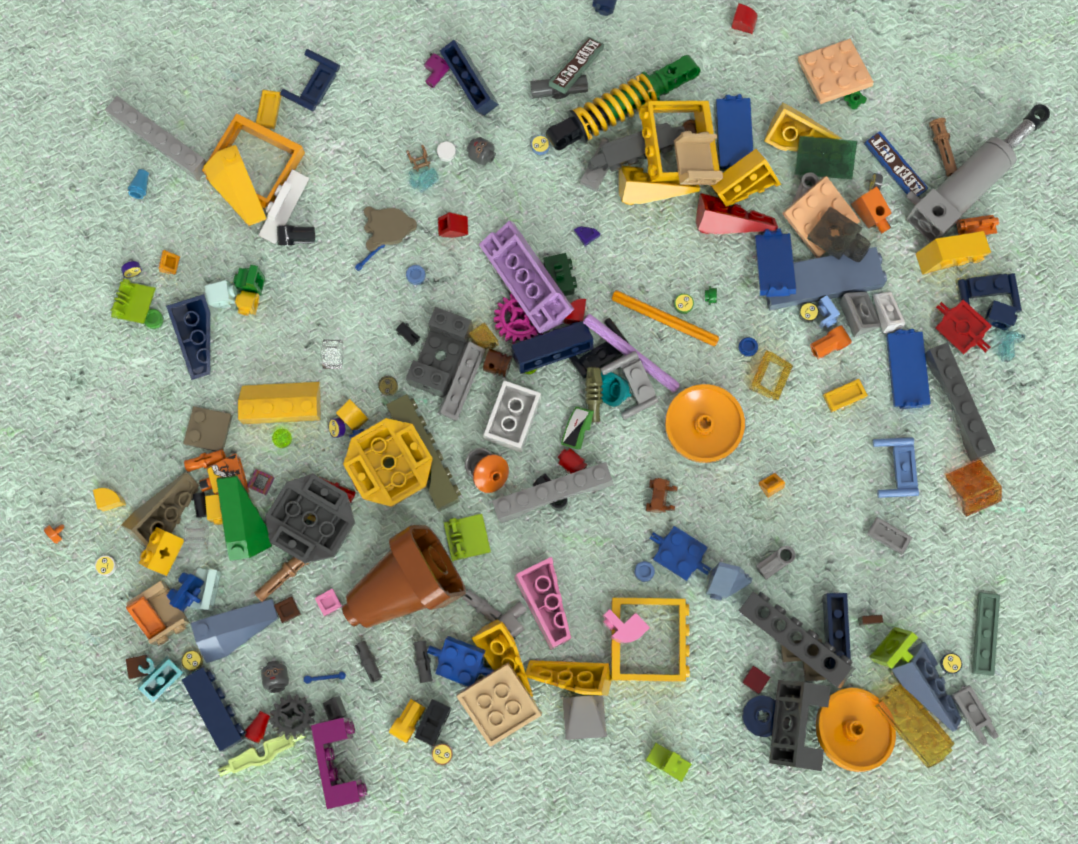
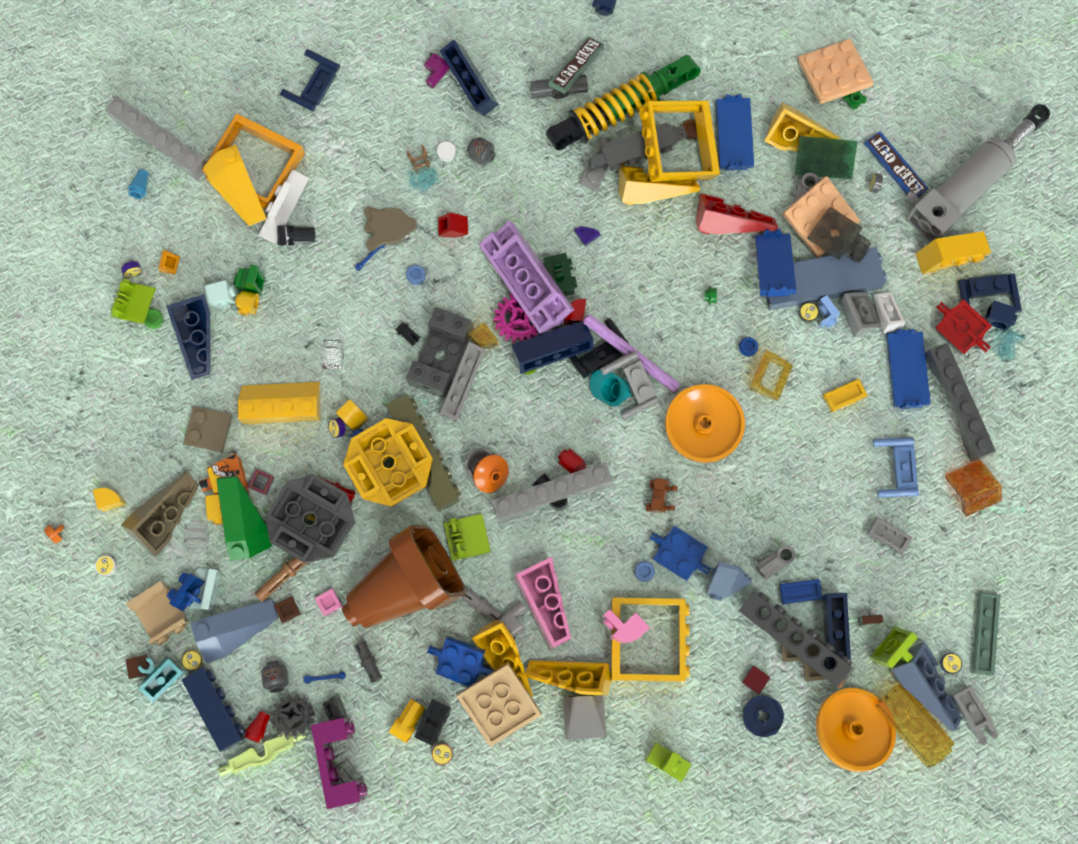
orange tile [126,595,167,640] -> none
yellow brick [139,527,185,576] -> none
orange pin [184,449,226,472] -> none
black pin [191,492,207,518] -> none
yellow tile [256,90,282,129] -> none
clear neon green plate [272,429,292,448] -> none
clear smoke tile [378,376,398,396] -> none
dark grey pin [413,640,433,683] -> none
reddish brown piece [483,349,512,378] -> none
white brick [483,381,541,453] -> none
tile [531,135,550,155] -> none
slope [561,406,594,449] -> none
olive hinge [585,367,603,422] -> none
light orange axle [612,290,719,346] -> none
tan panel [674,131,723,185] -> none
tile [674,294,694,314] -> none
yellow wedge [710,149,781,207] -> none
red brick [731,3,758,34] -> none
light orange slope [759,473,785,498] -> none
dark grey plate [769,680,830,771] -> none
orange piece [810,325,852,359] -> none
orange torso [851,186,892,234] -> none
medium nougat pin [929,118,957,177] -> none
orange hinge [956,215,999,235] -> none
none -> blue tile [779,579,823,605]

